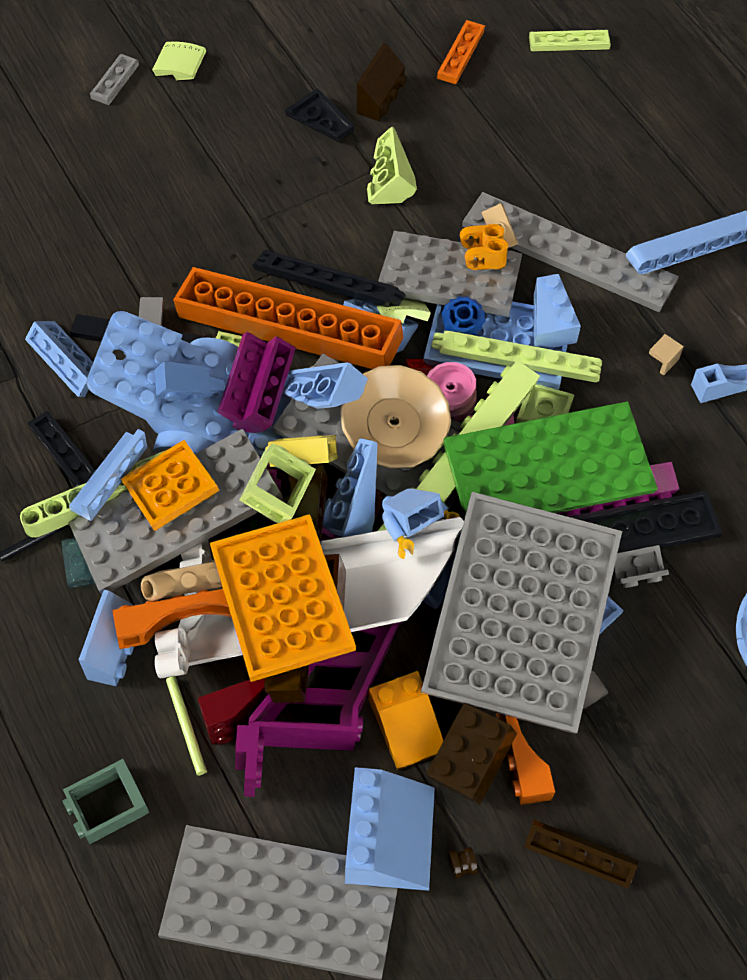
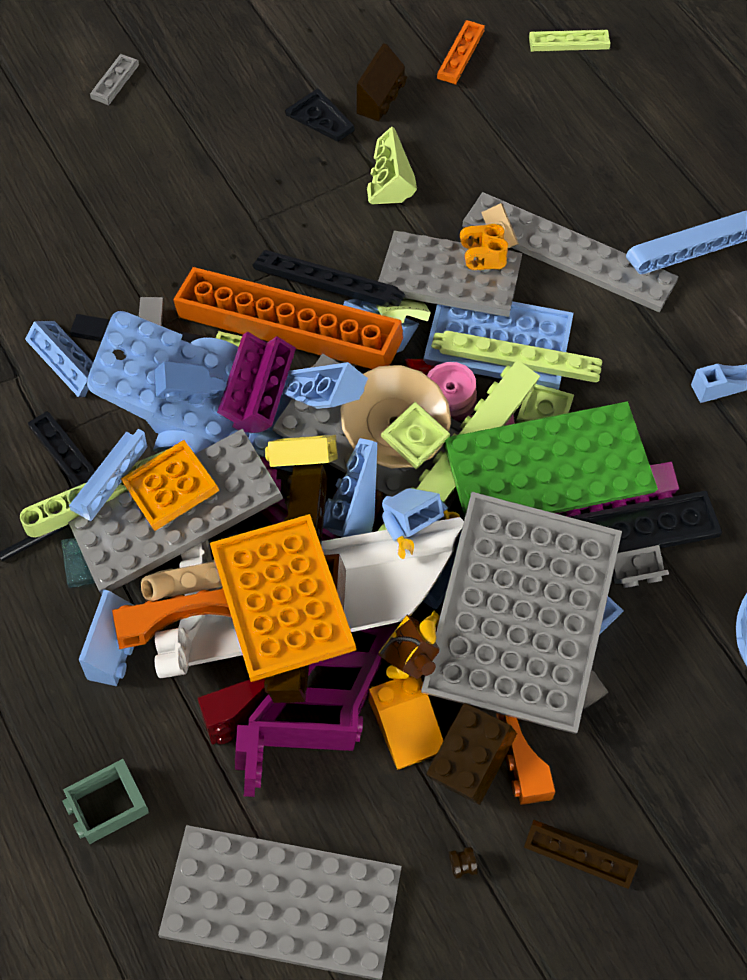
yellowish green slope [152,42,206,81] -> none
yellowish green bar [166,676,207,775] -> none
yellowish green window [239,443,316,523] -> none
light blue slope [345,767,435,891] -> none
blue piece [441,296,485,336] -> none
light blue wedge [534,274,581,349] -> none
tan panel [649,334,684,375] -> none
none -> reddish brown torso [378,611,440,679]
none -> yellowish green tile [381,402,451,469]

